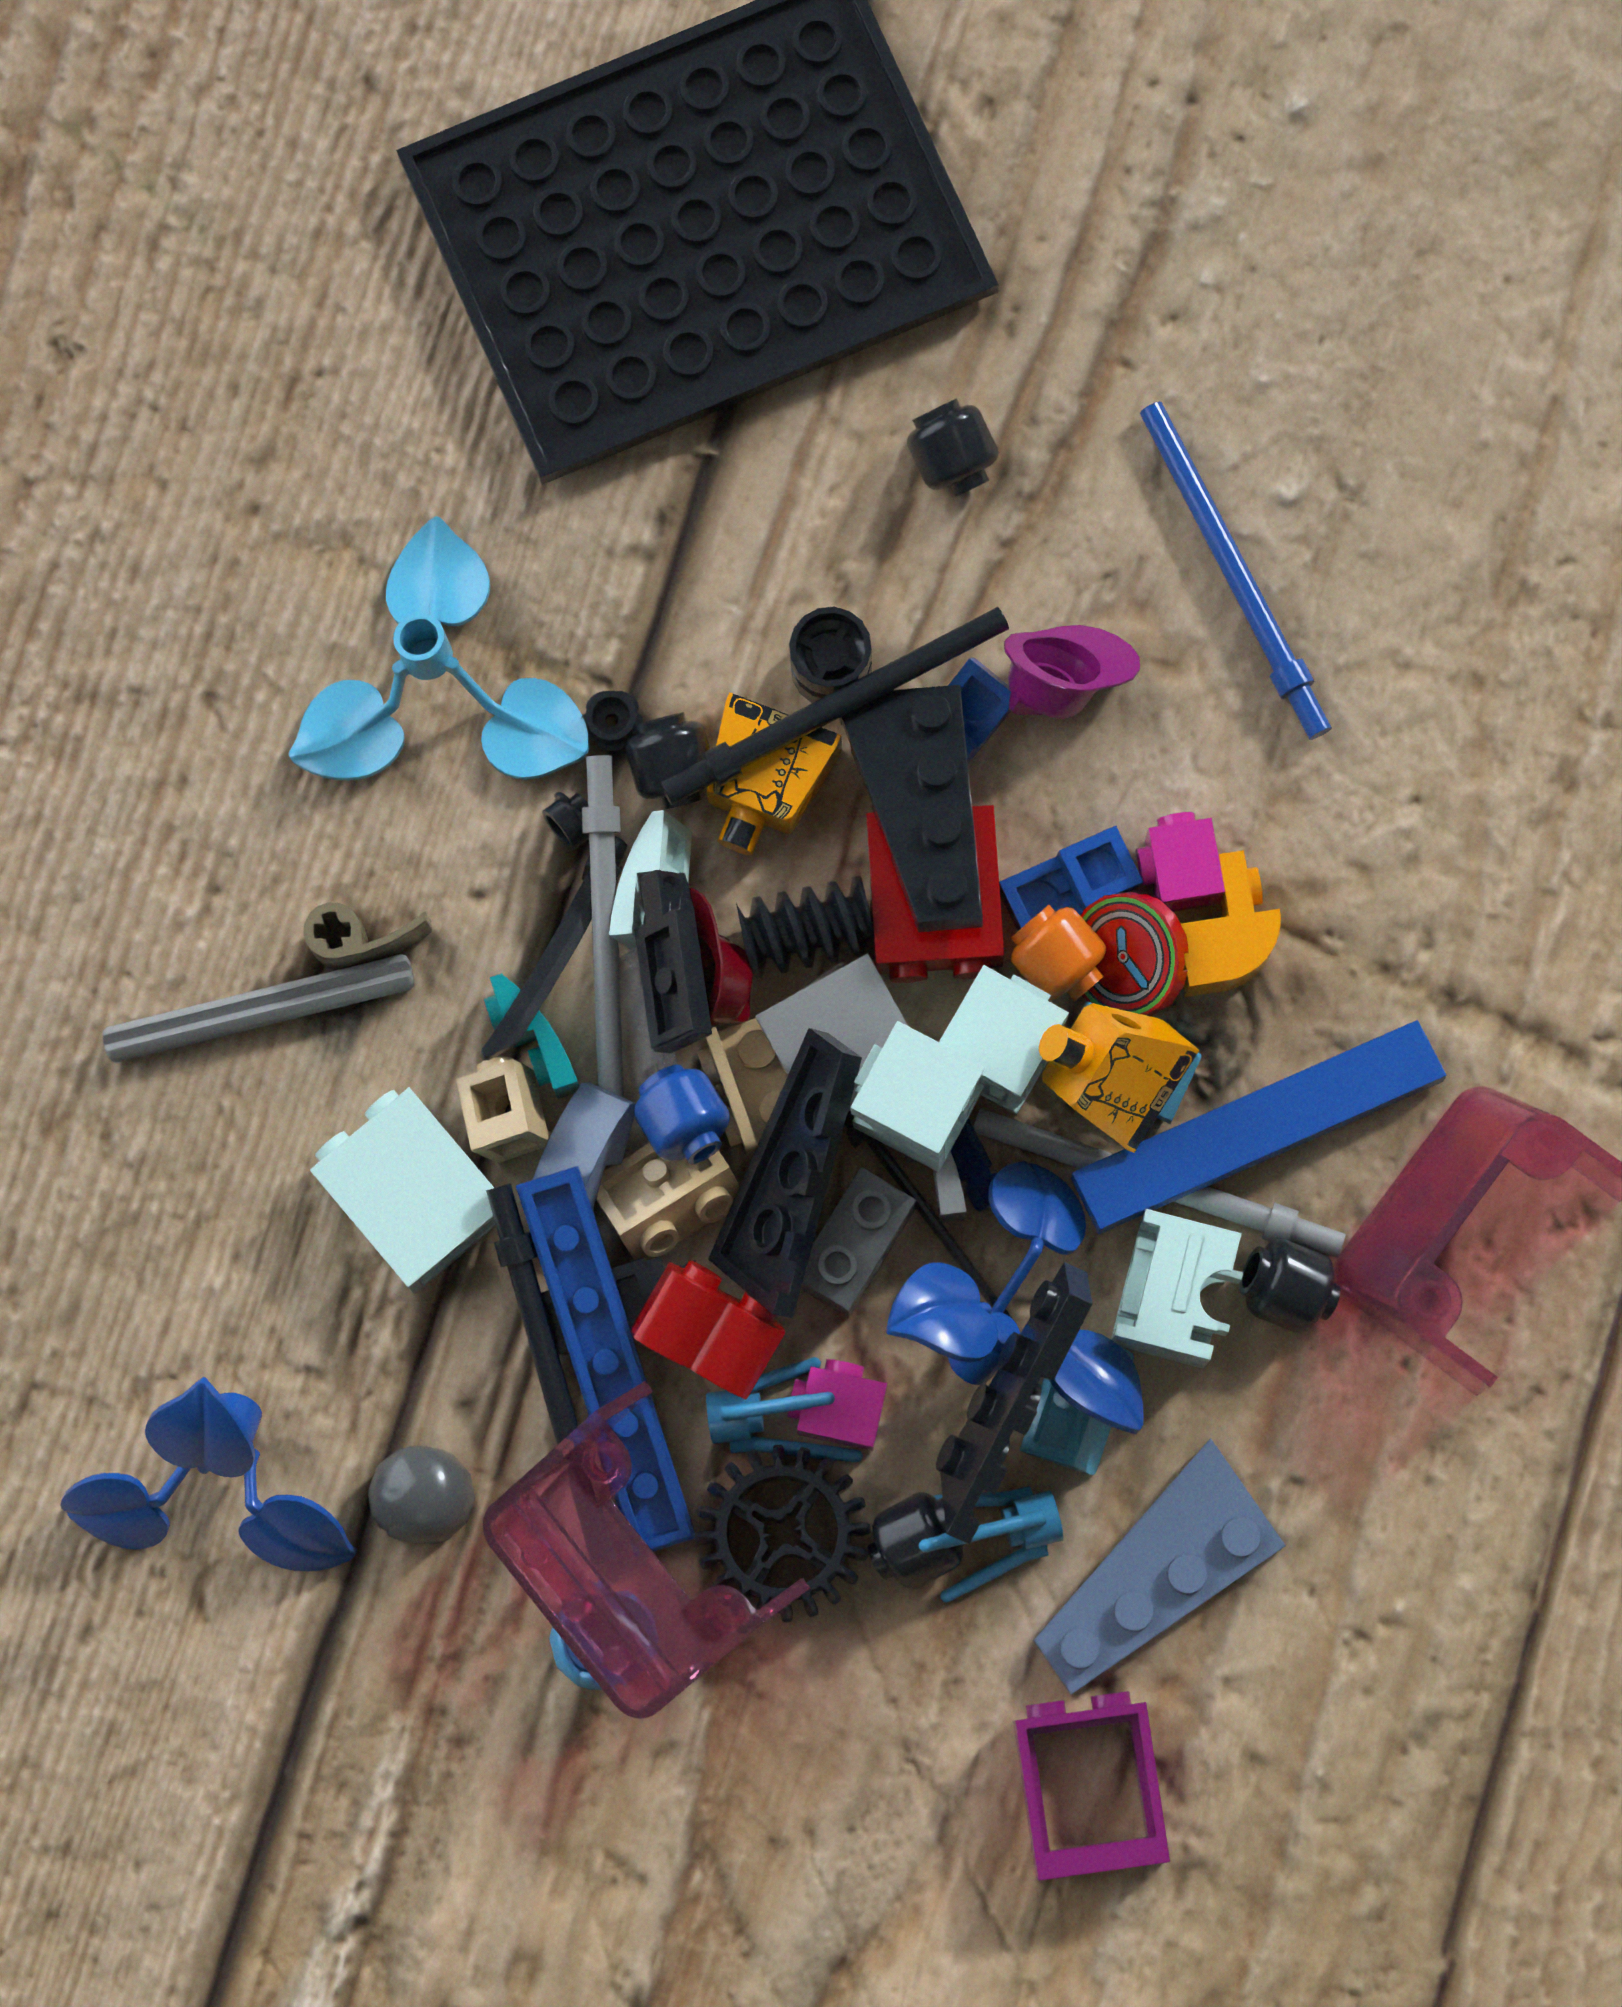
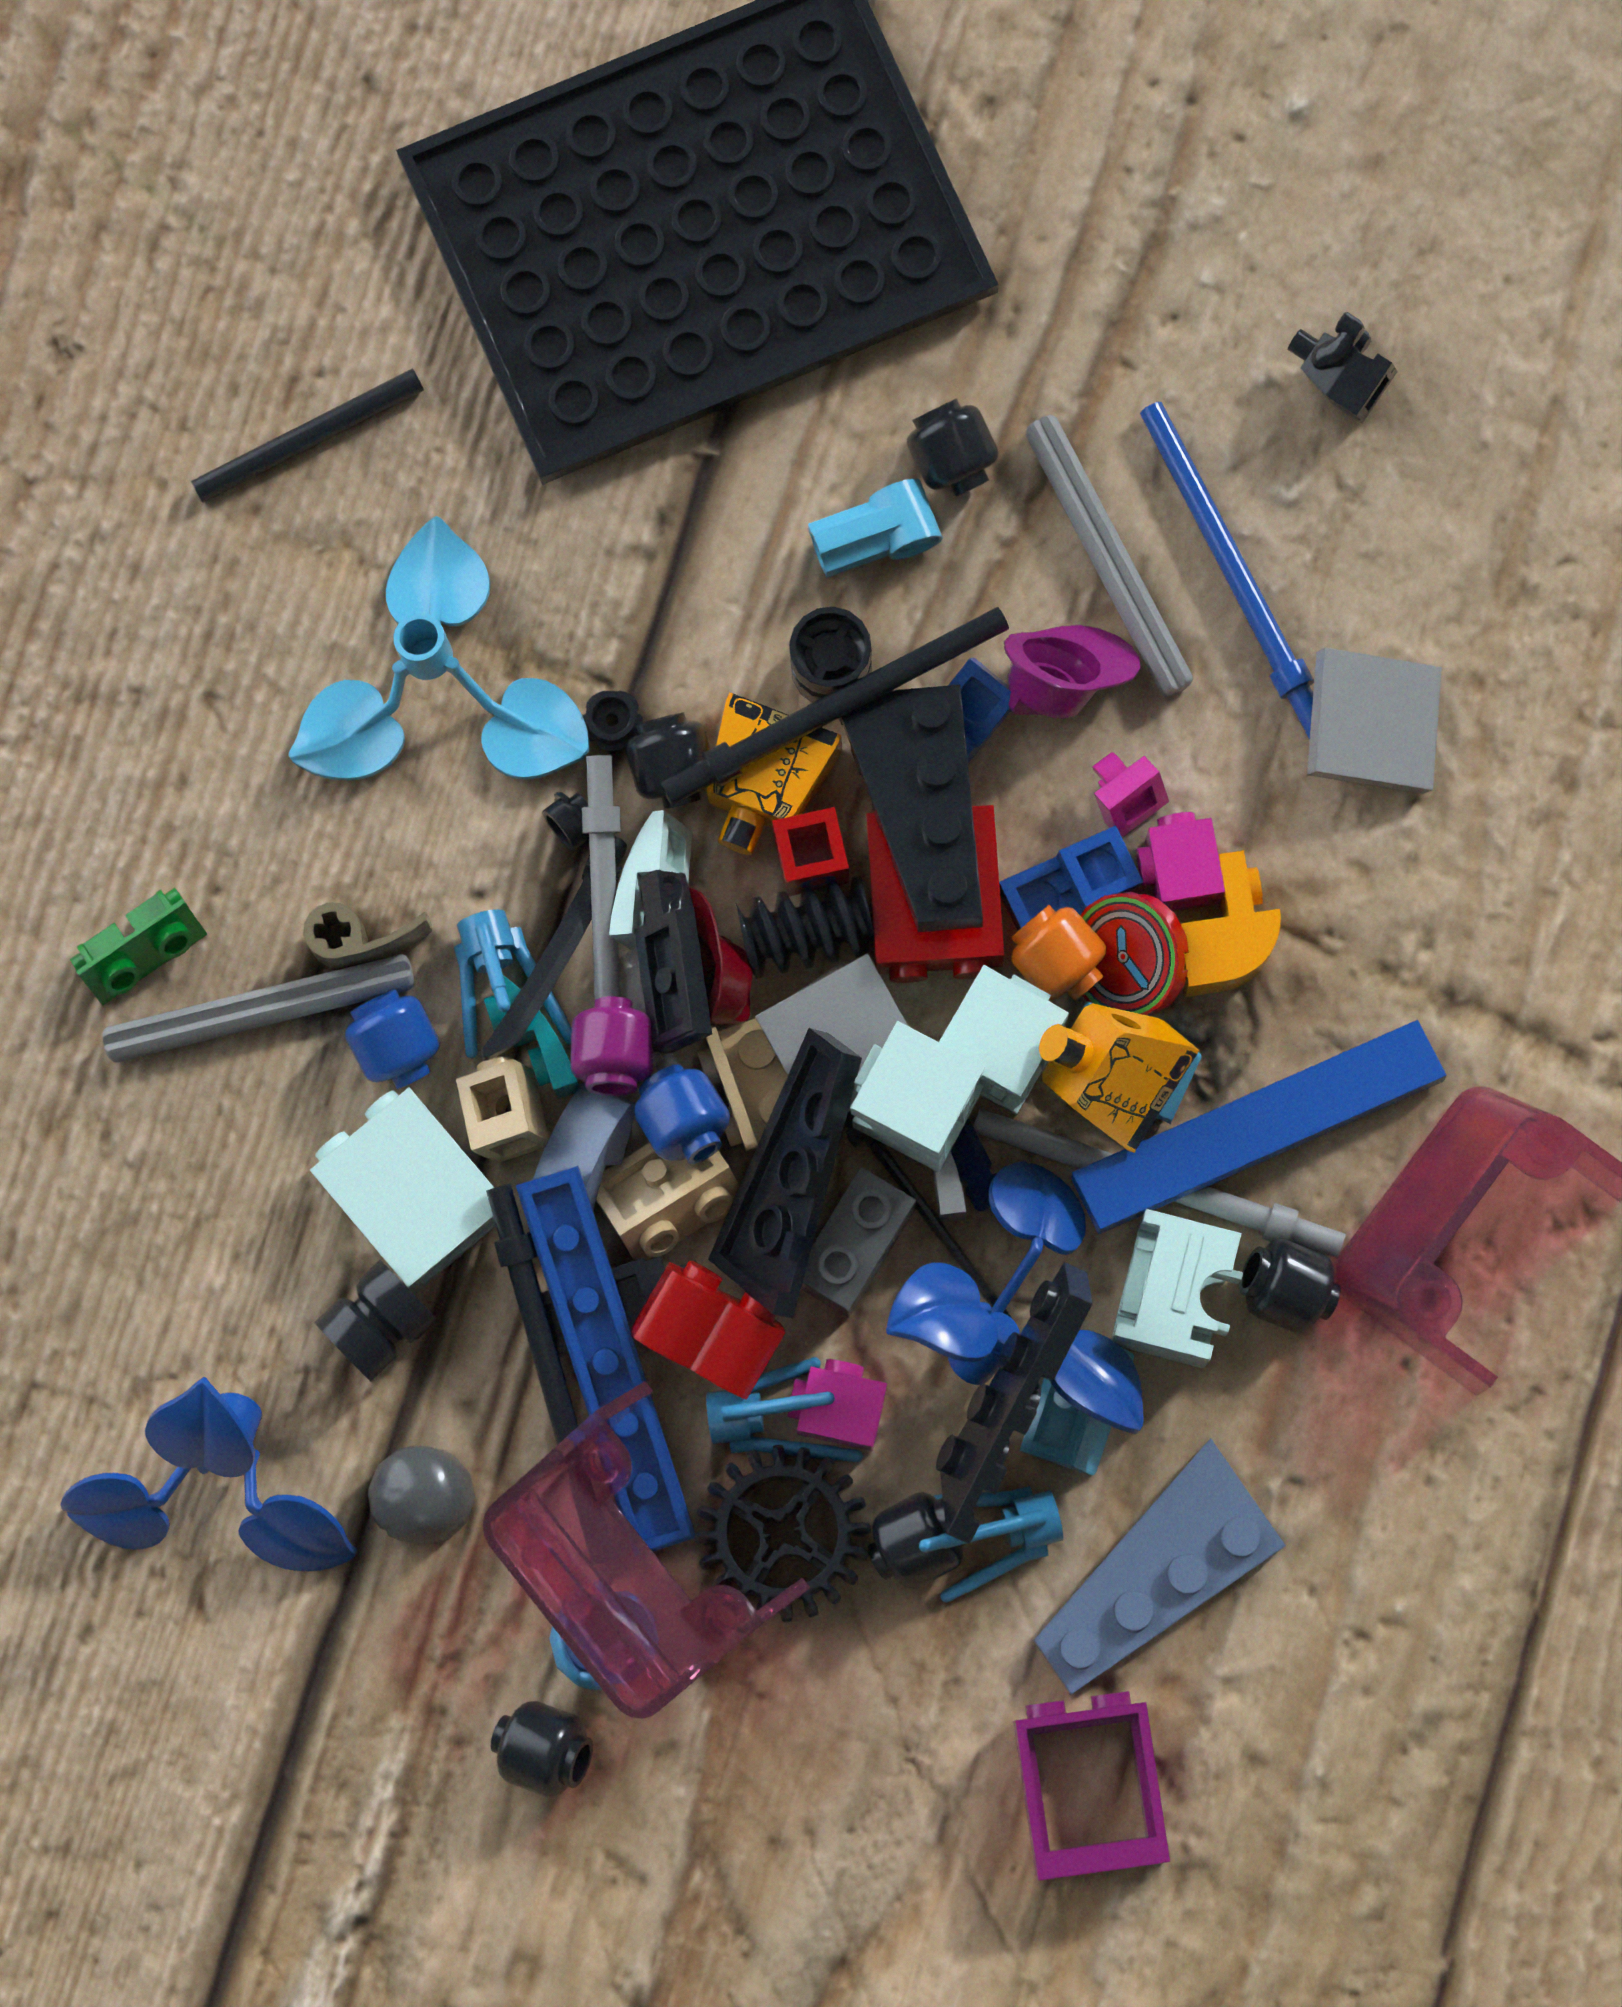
none -> green hinge [70,887,207,1006]
none -> black bar [191,368,424,503]
none -> black wheel [314,1260,438,1383]
none -> blue head [345,989,440,1089]
none -> dark azure plant [454,909,572,1059]
none -> black head [490,1701,593,1797]
none -> magenta head [571,996,654,1096]
none -> red brick [772,807,849,897]
none -> medium azure piece [808,478,943,578]
none -> light grey axle [1026,415,1193,697]
none -> dark pink tile [1092,752,1169,837]
none -> black piece [1287,312,1398,424]
none -> light grey tile [1307,647,1442,794]

